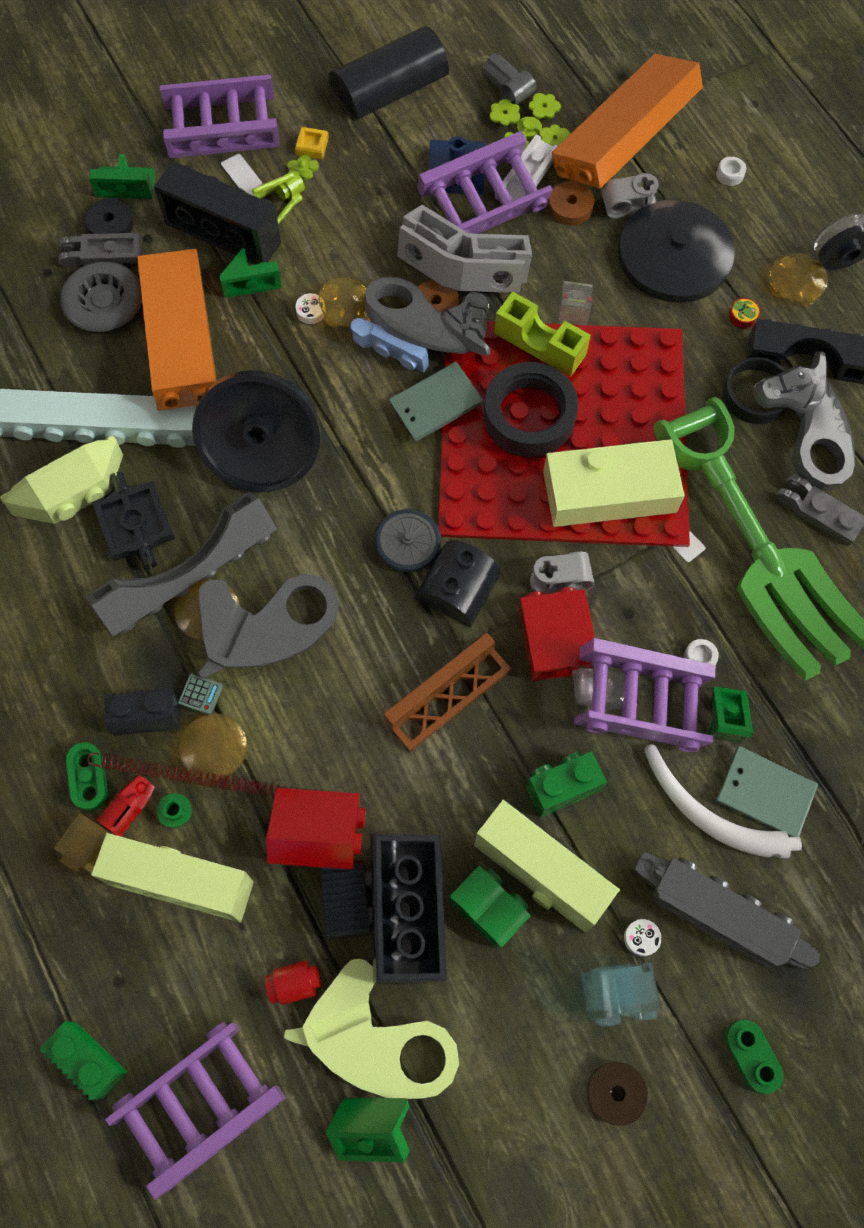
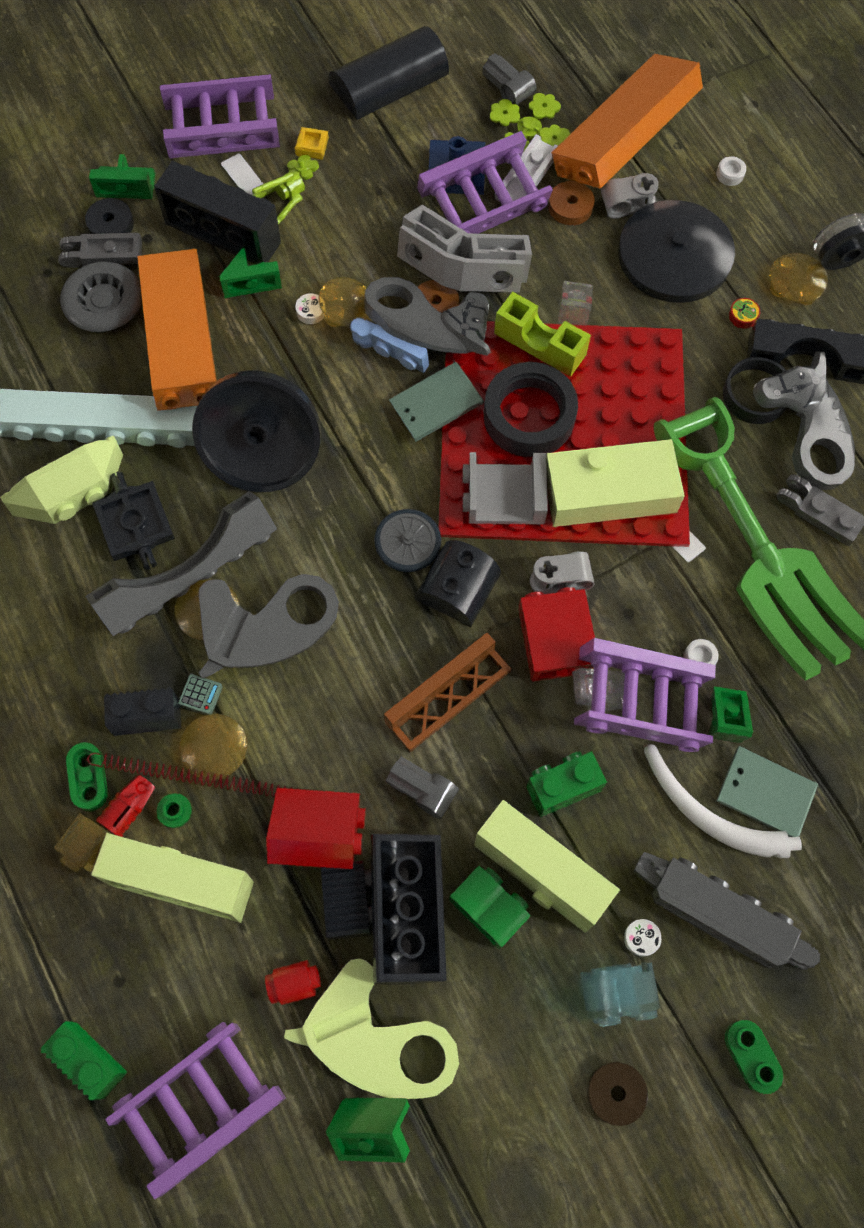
none -> dark grey piece [386,756,459,819]
none -> light grey panel [463,452,548,524]

